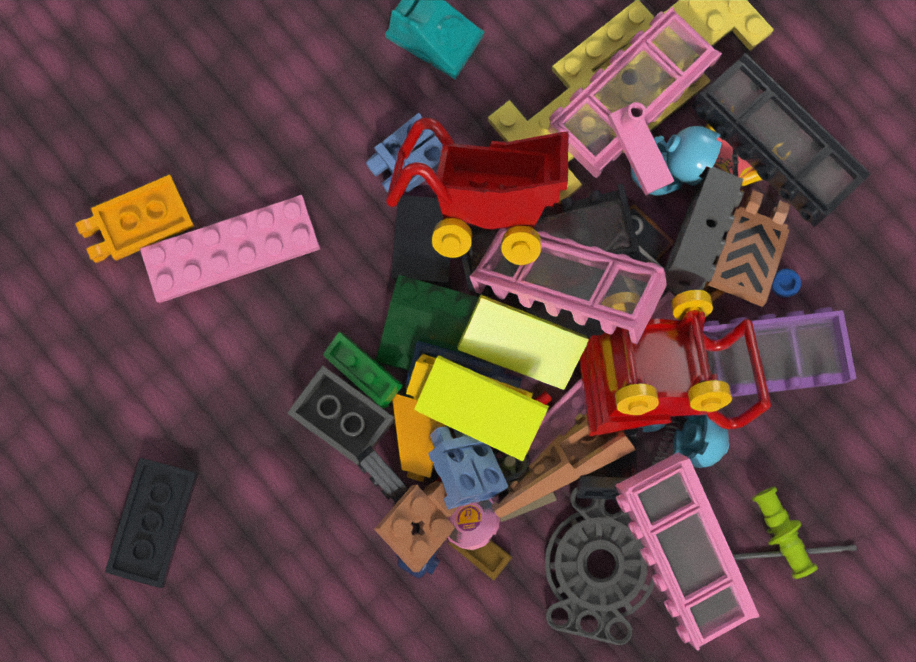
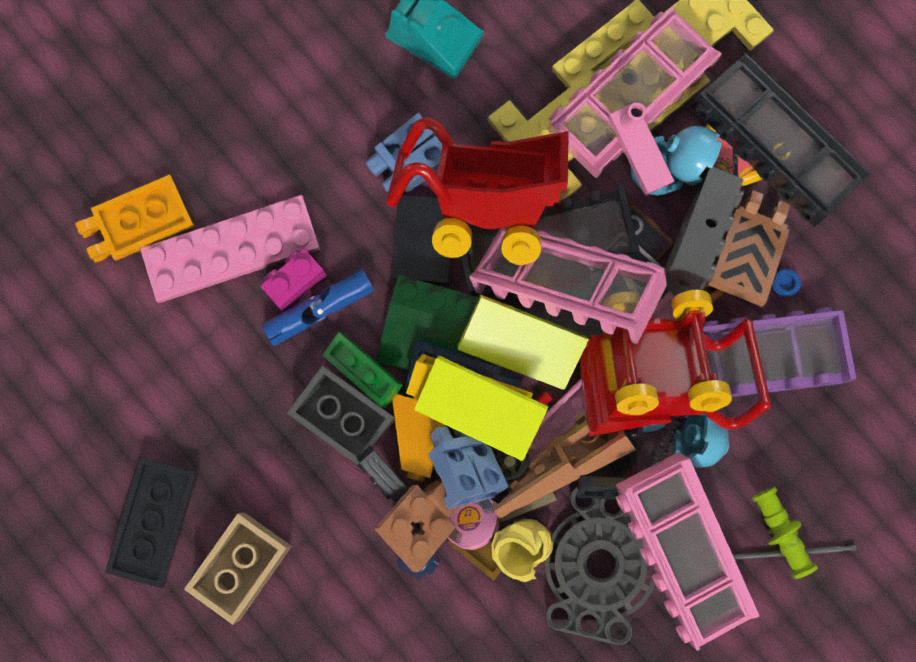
none -> tan brick [184,513,292,625]
none -> dark pink brick [260,249,327,312]
none -> blue piece [261,269,374,347]
none -> light yellow helmet [491,519,553,582]

